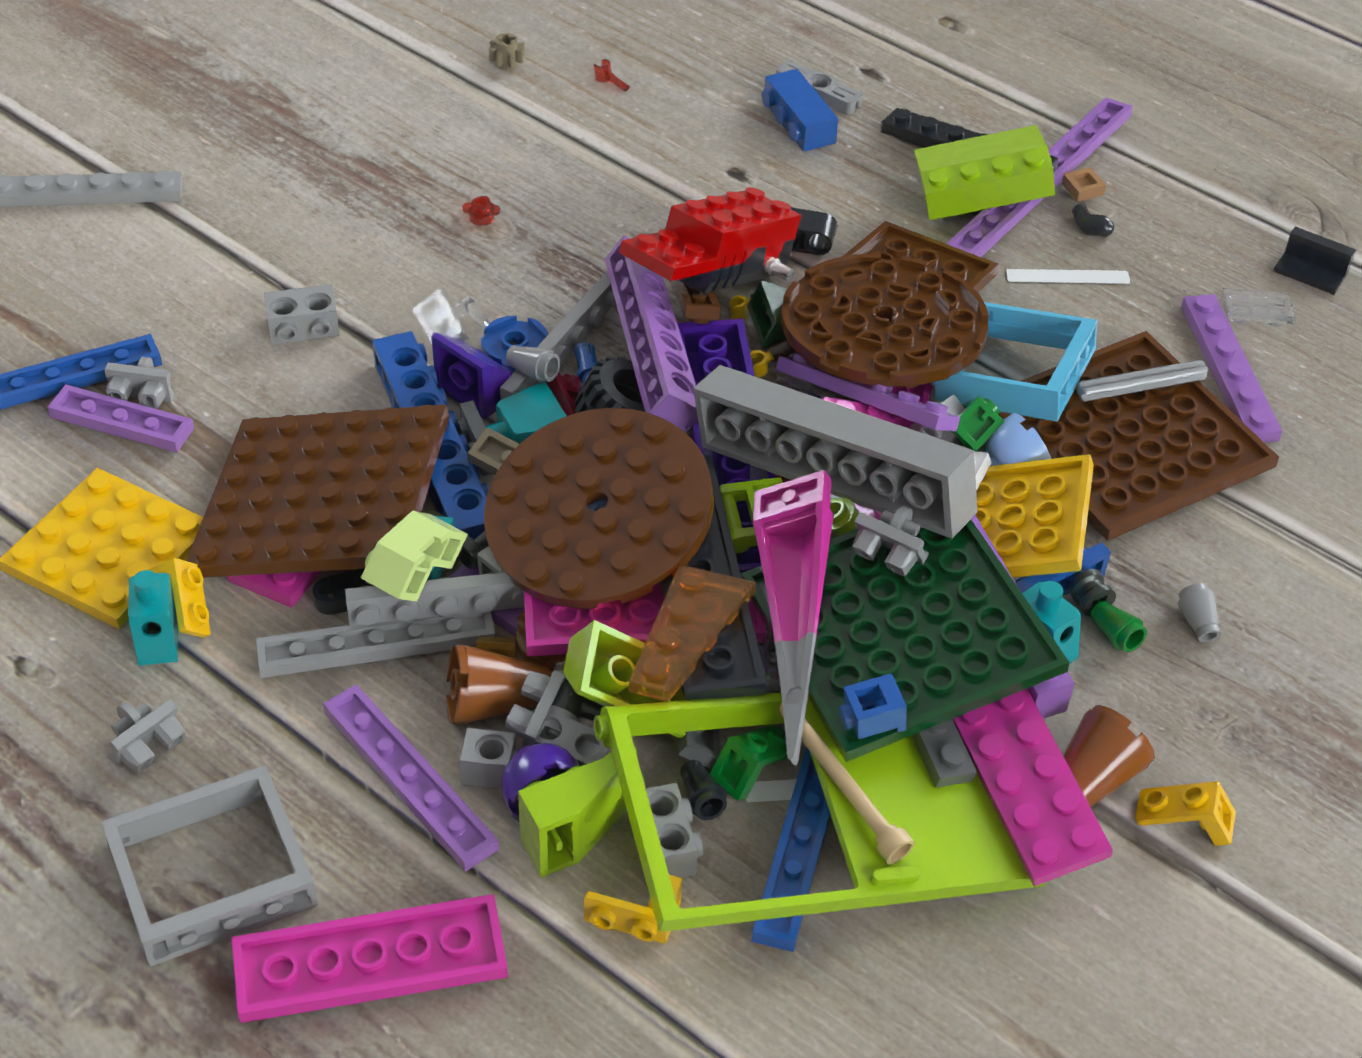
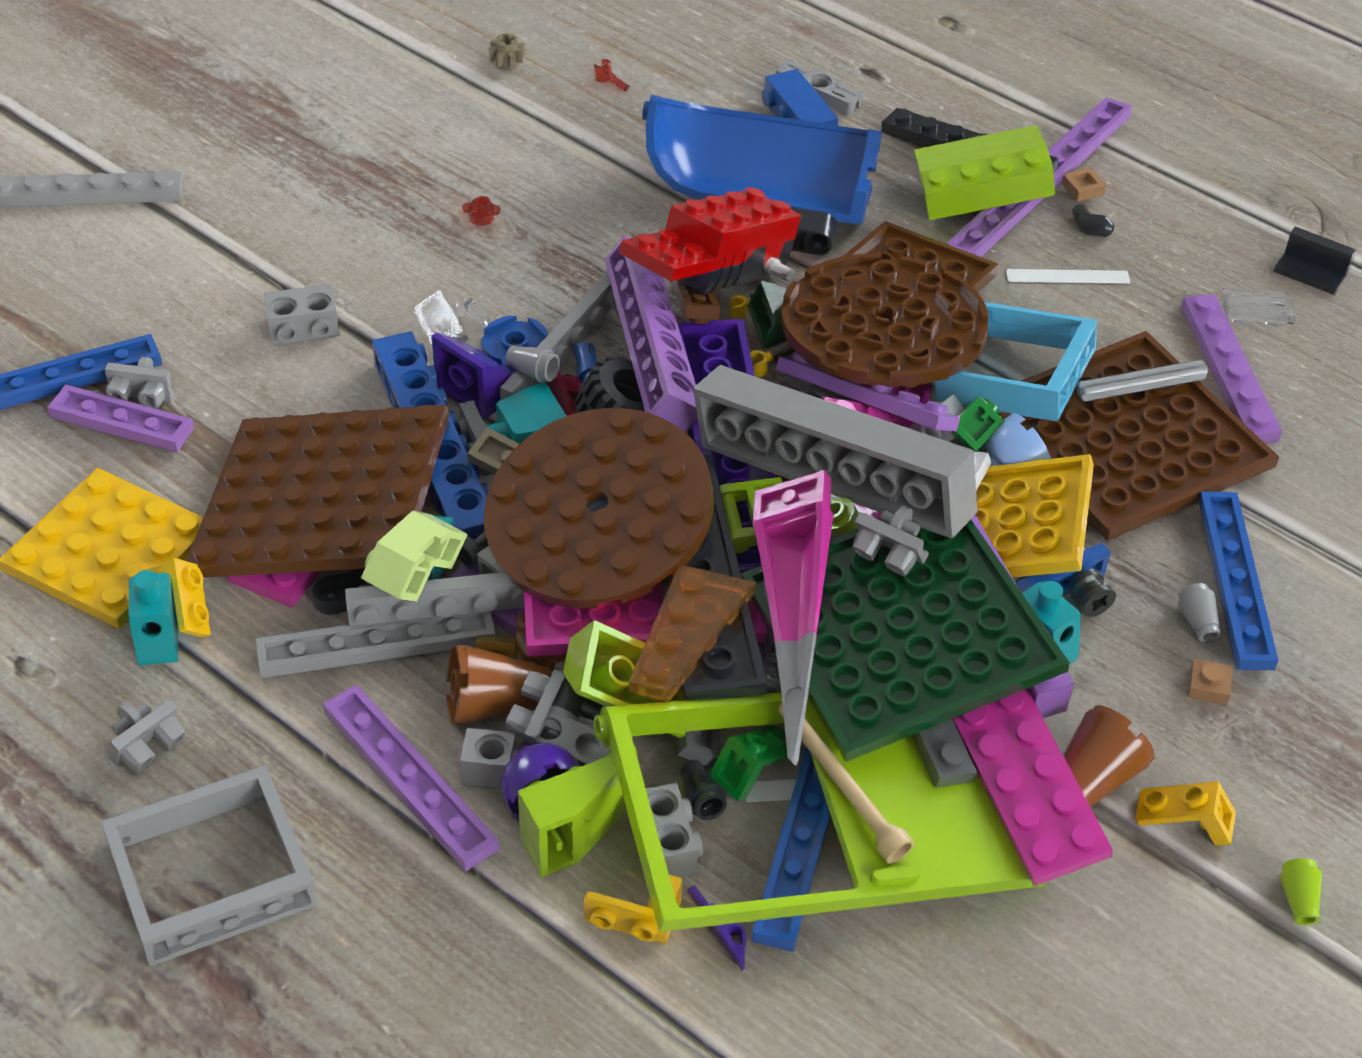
dark pink plate [232,894,508,1023] -> none
blue brick [839,673,907,739] -> none
green cone [1090,601,1147,652] -> none
none -> blue panel [642,95,882,225]
none -> dark purple hand [687,885,747,971]
none -> medium nougat plate [1188,658,1233,705]
none -> blue plate [1198,491,1279,671]
none -> lime cone [1279,858,1323,925]

